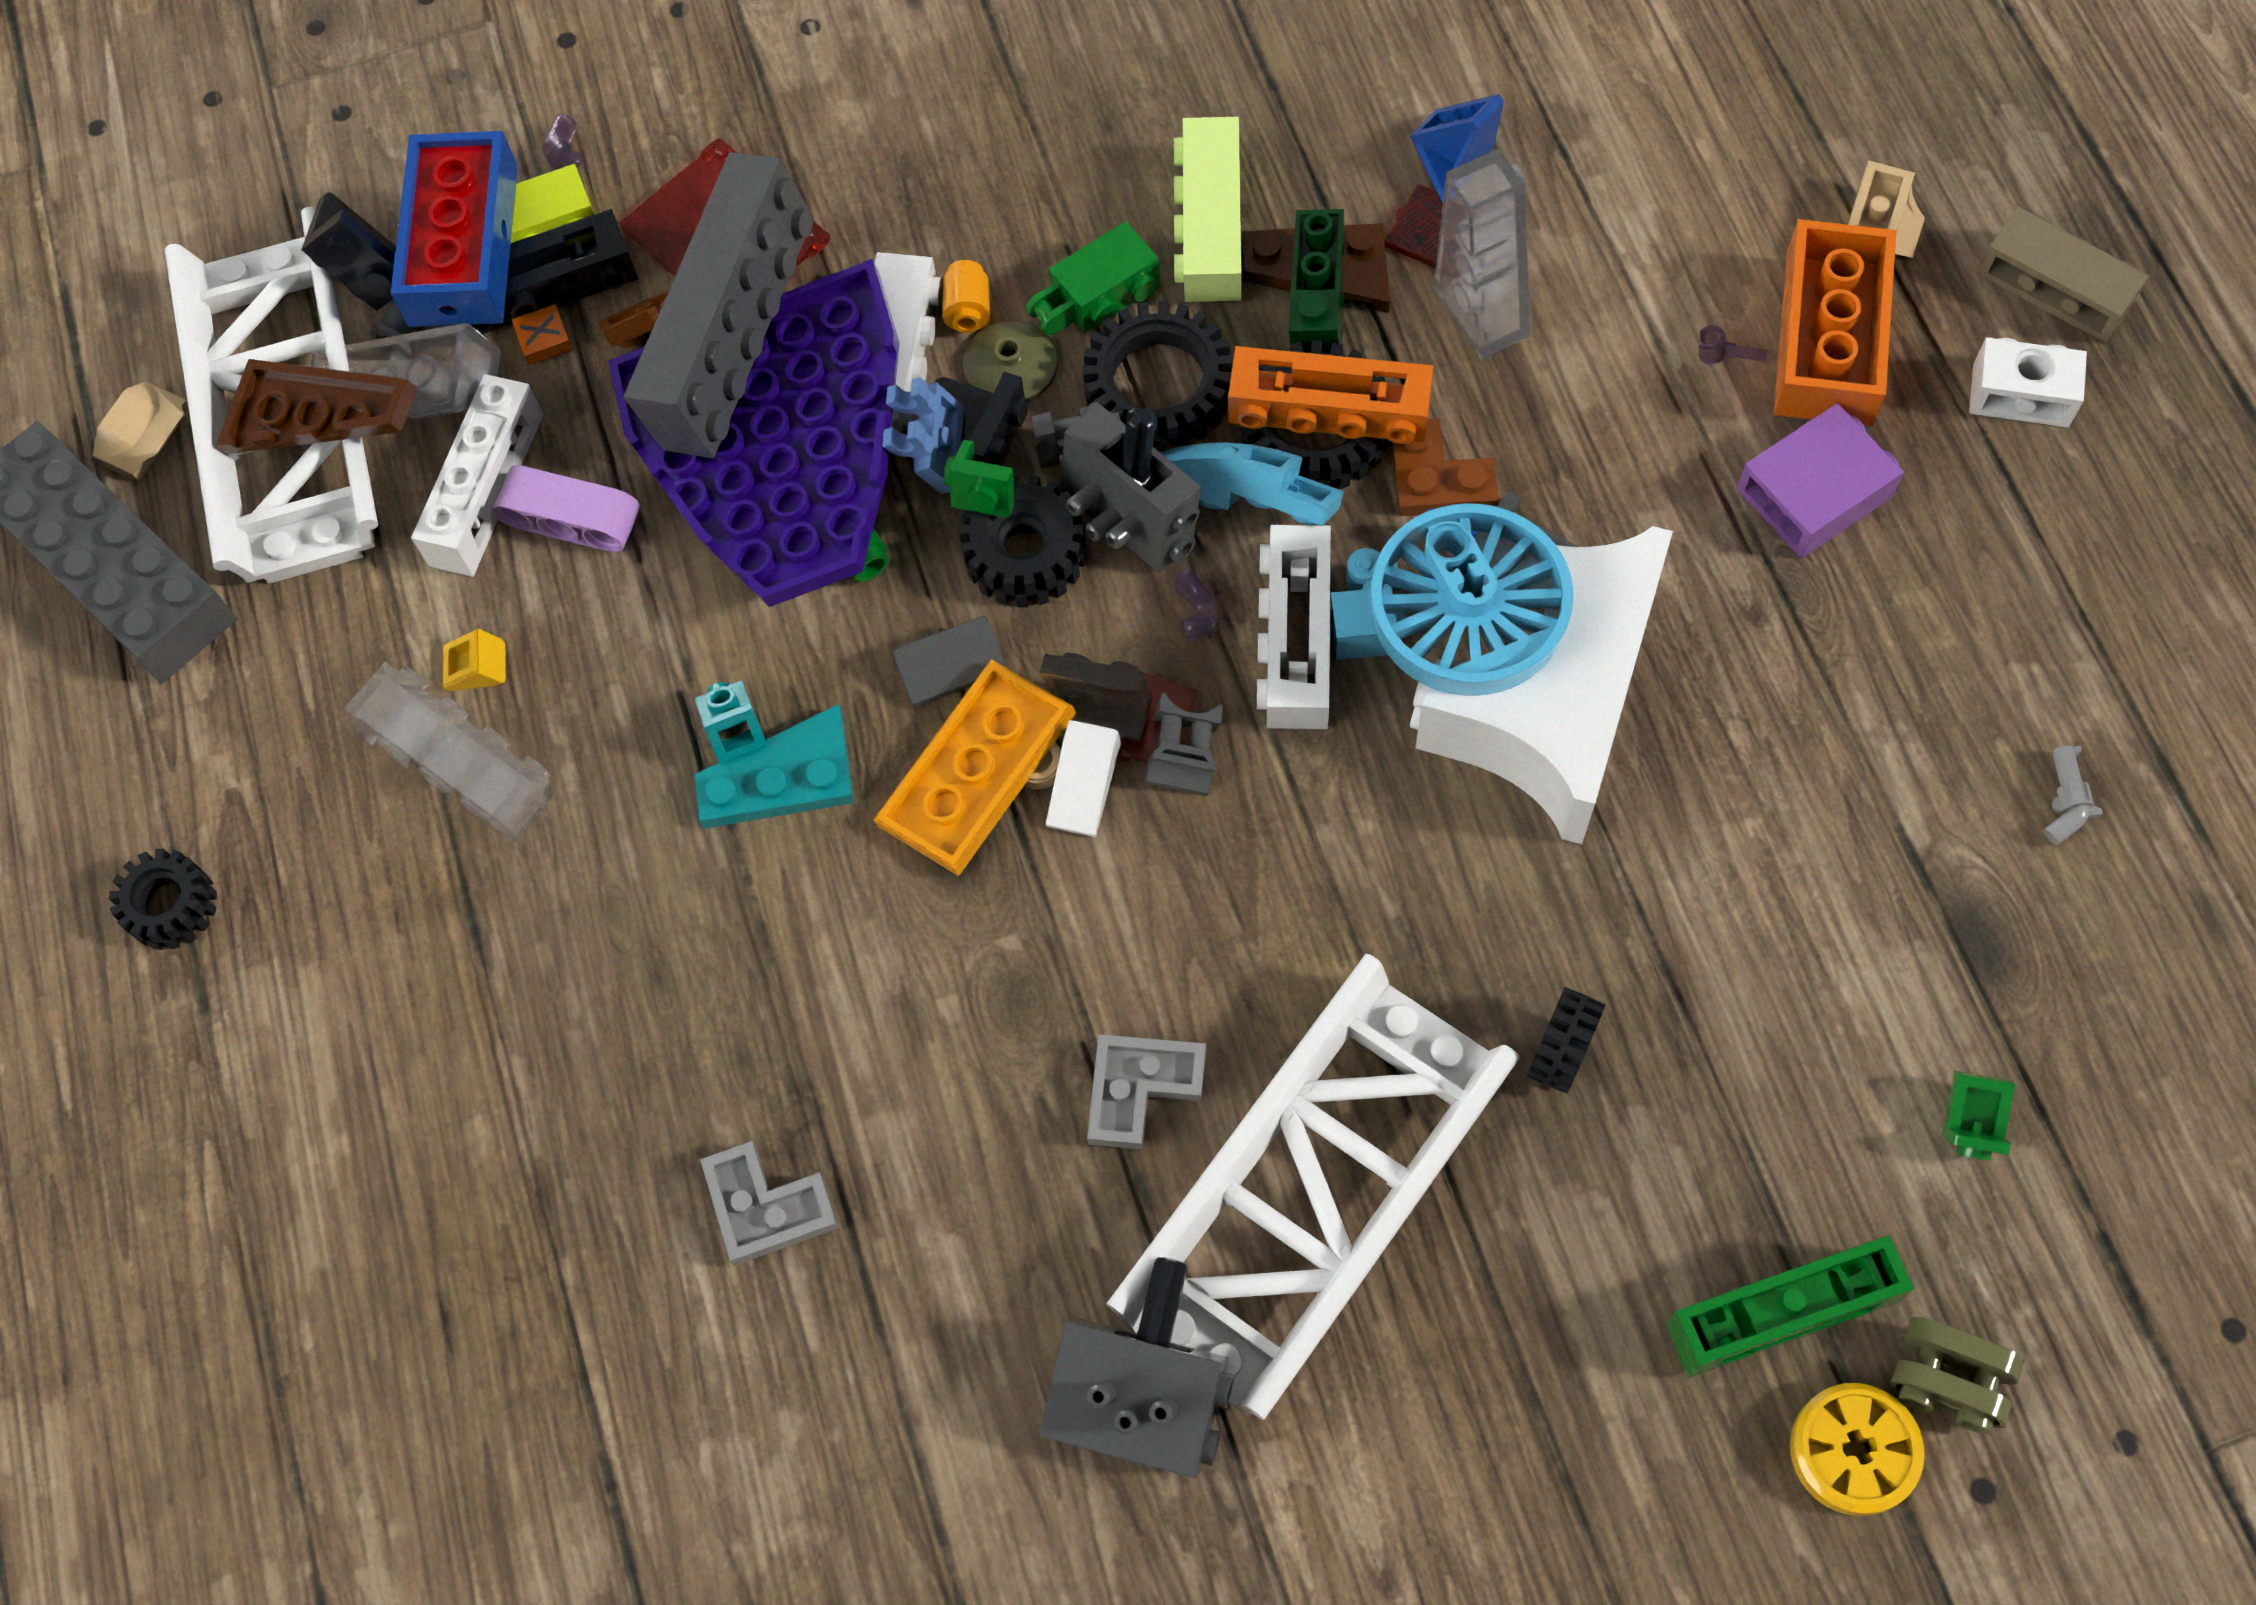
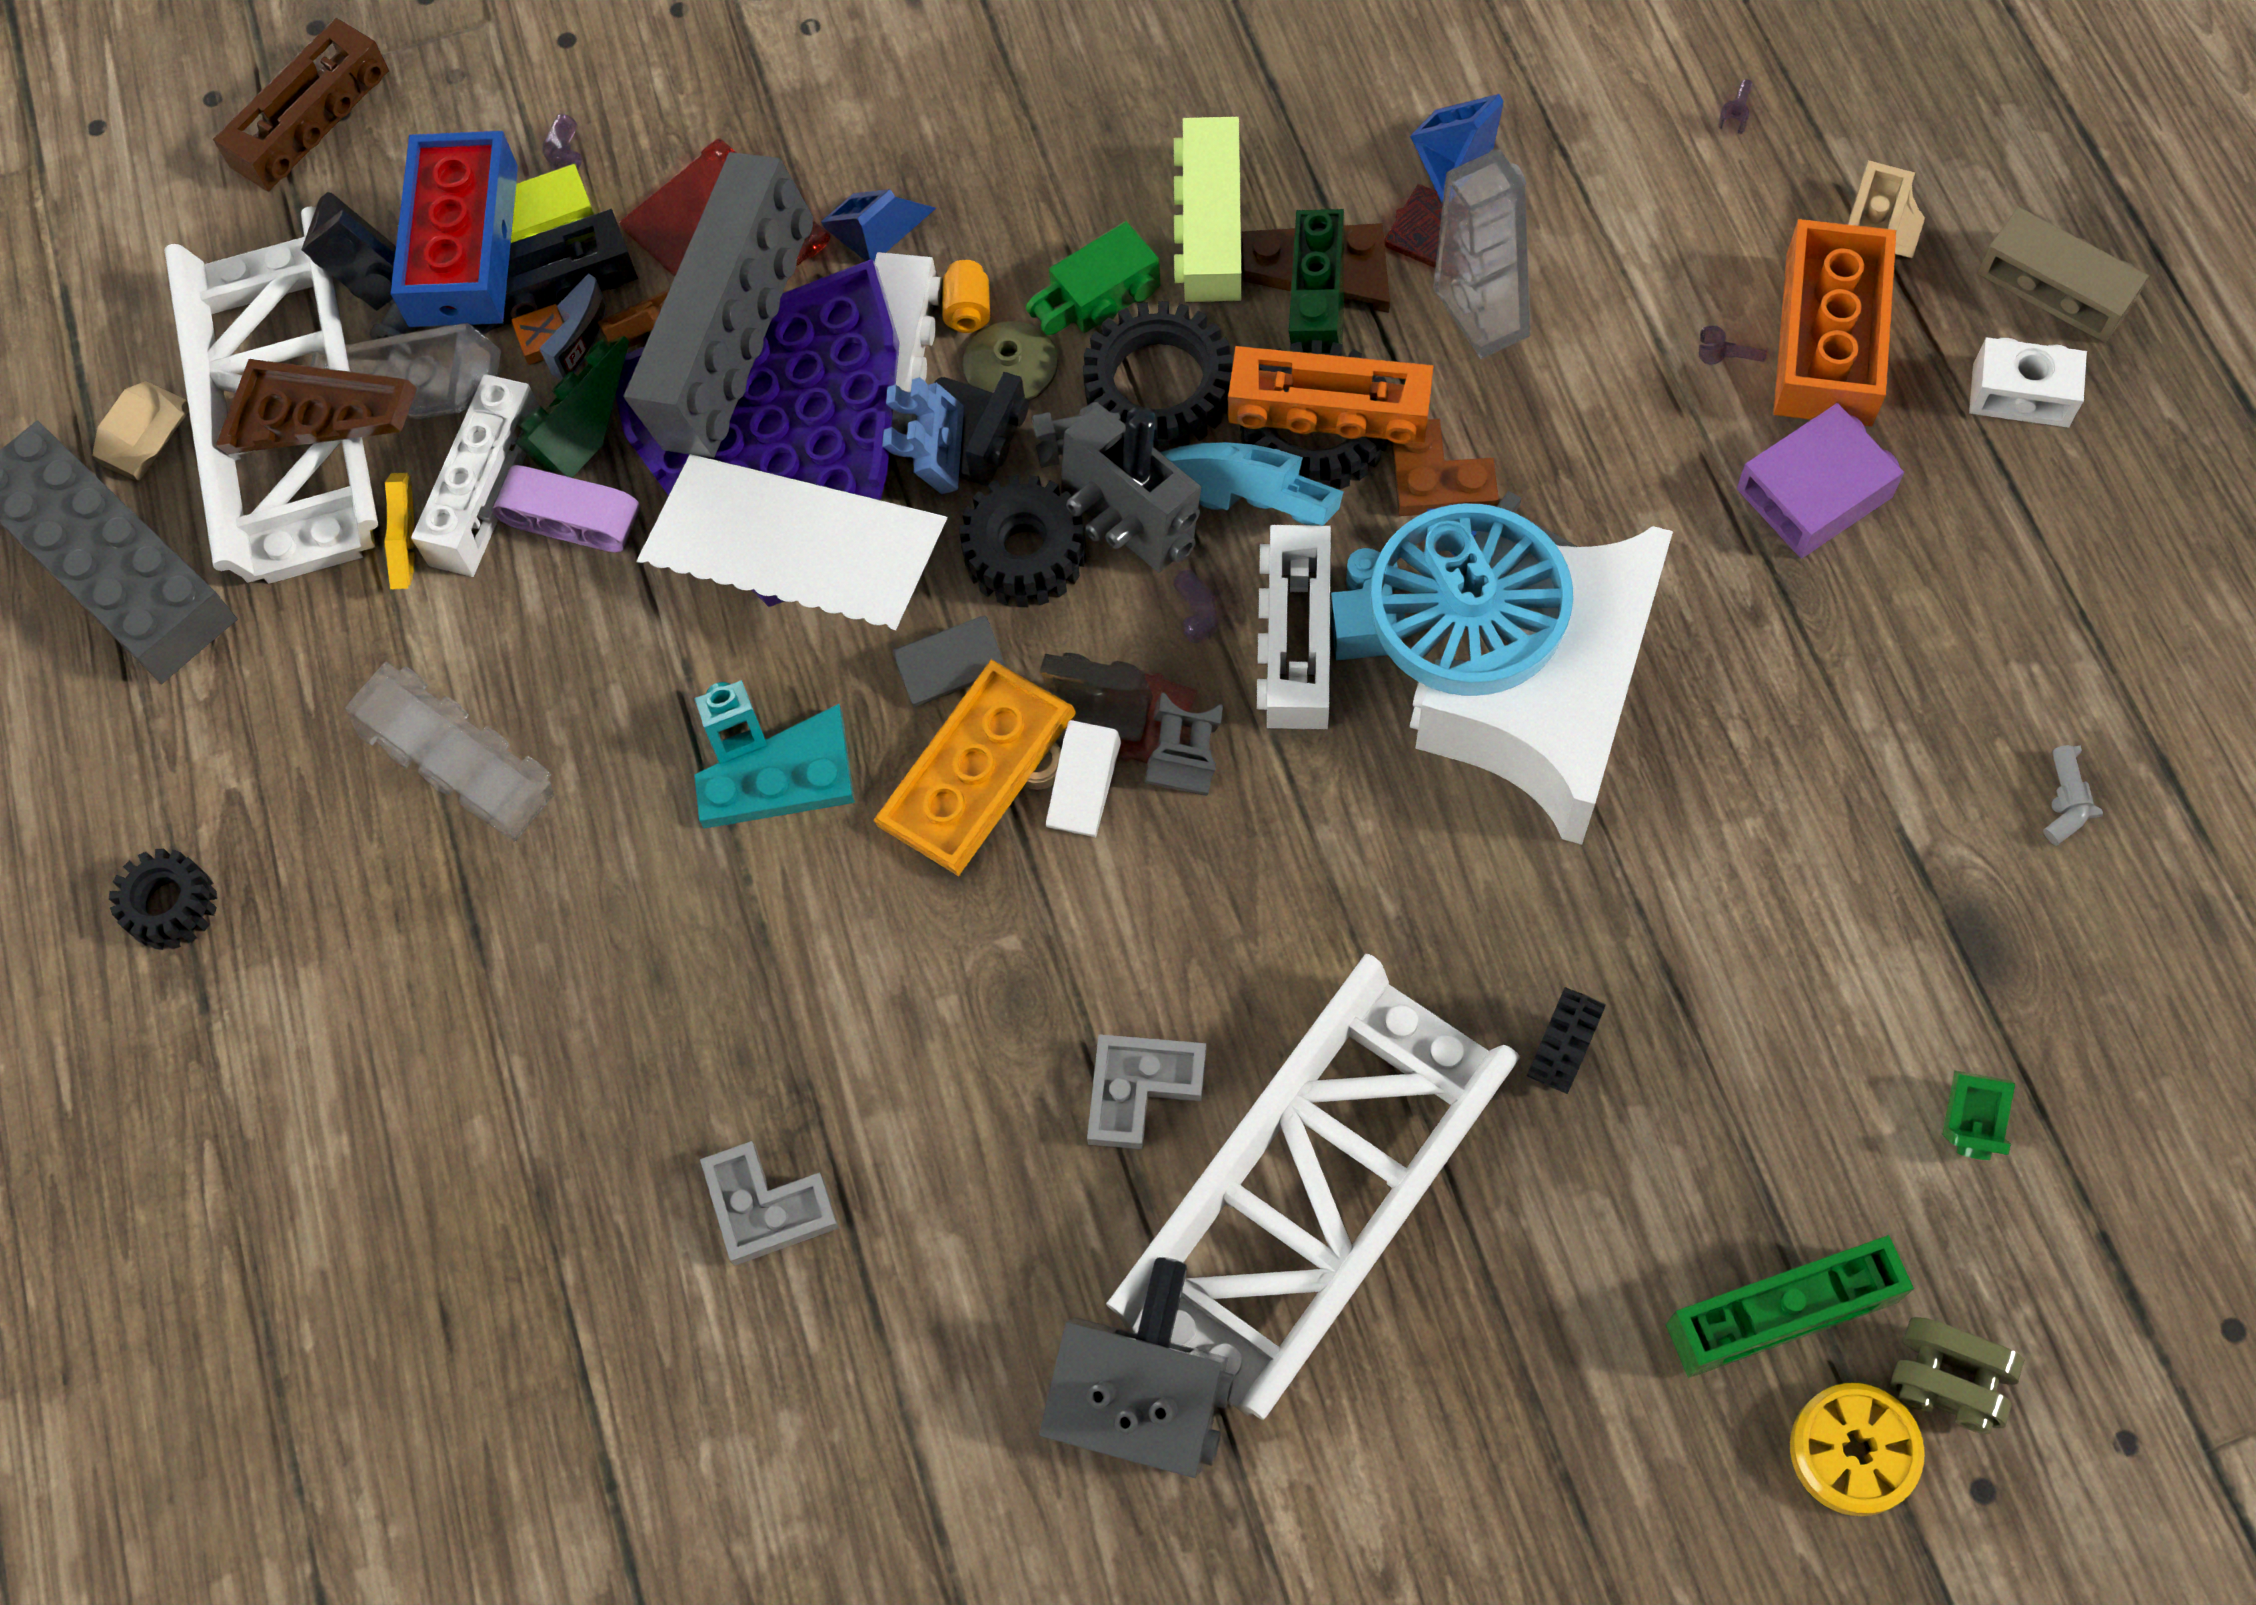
yellow slope [443,628,506,691] -> none
green bracket [944,440,1014,518] -> none
none -> reddish brown brick [213,18,389,192]
none -> yellow tile [384,472,415,590]
none -> dark green slope [514,336,629,478]
none -> sand blue slope [539,274,607,381]
none -> white sticker [636,454,948,630]
none -> blue slope [821,189,936,263]
none -> hand [1718,79,1752,134]

